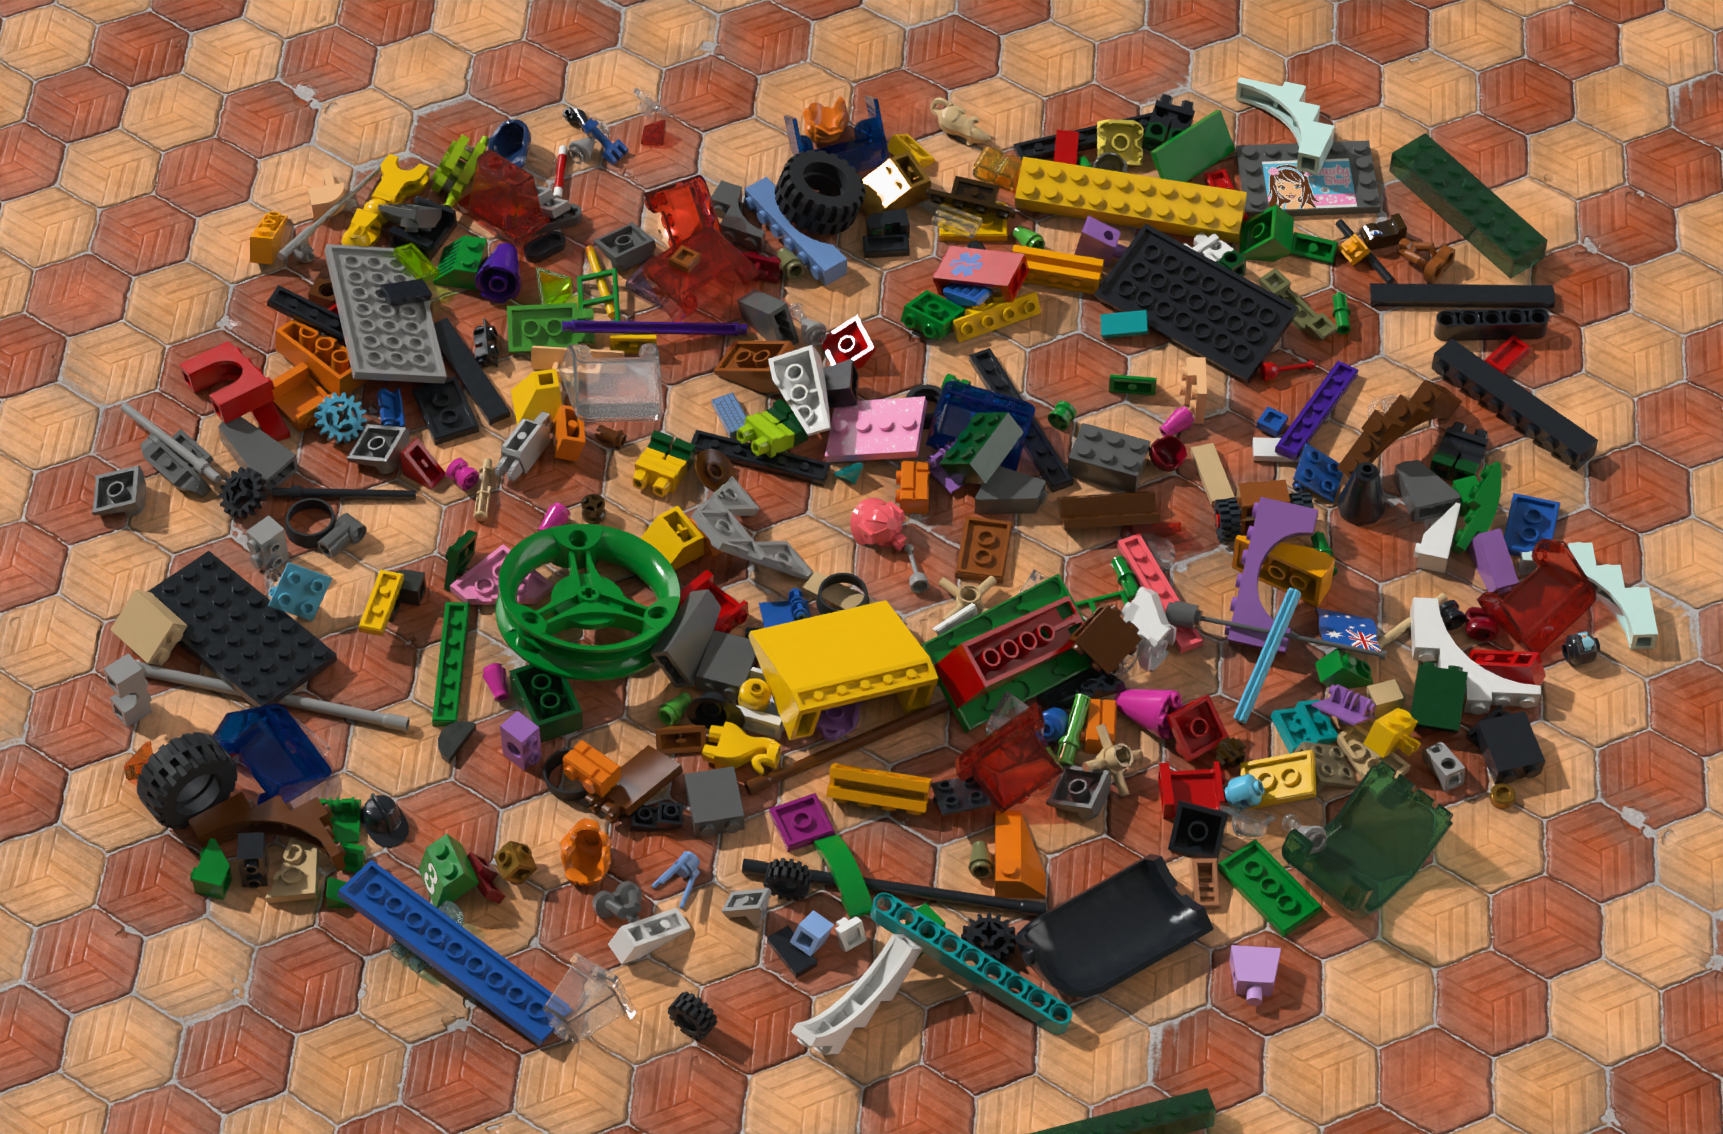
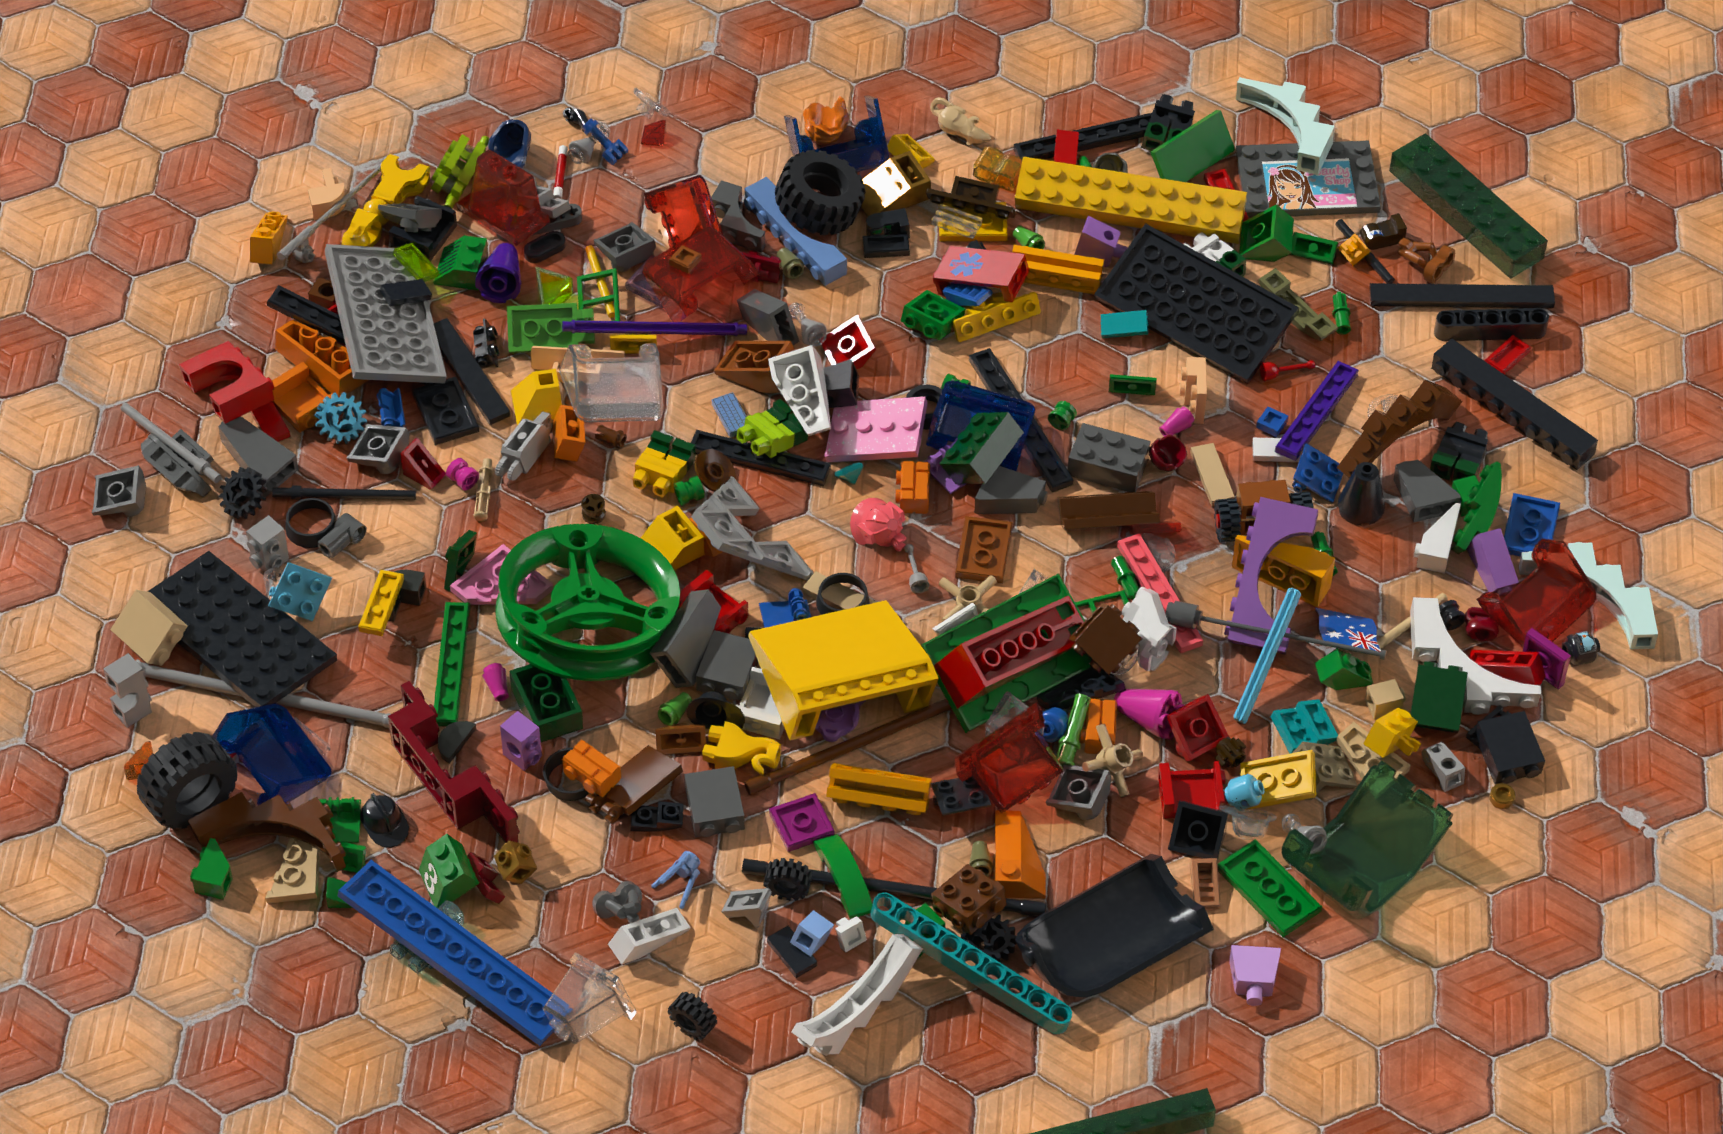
black brick [237,832,269,888] -> none
dark pink cone [537,502,570,532] -> none
orange hair [559,818,612,886] -> none
yellow head [738,678,771,712] -> none
light yellow slope [1097,119,1144,166] -> none
medium lavender hinge [1312,684,1376,726] -> none
none -> dark red bracket [388,681,520,844]
none -> green wheel [674,476,705,506]
none -> reddish brown brick [931,864,1007,935]
none -> magenta tile [1523,628,1571,690]

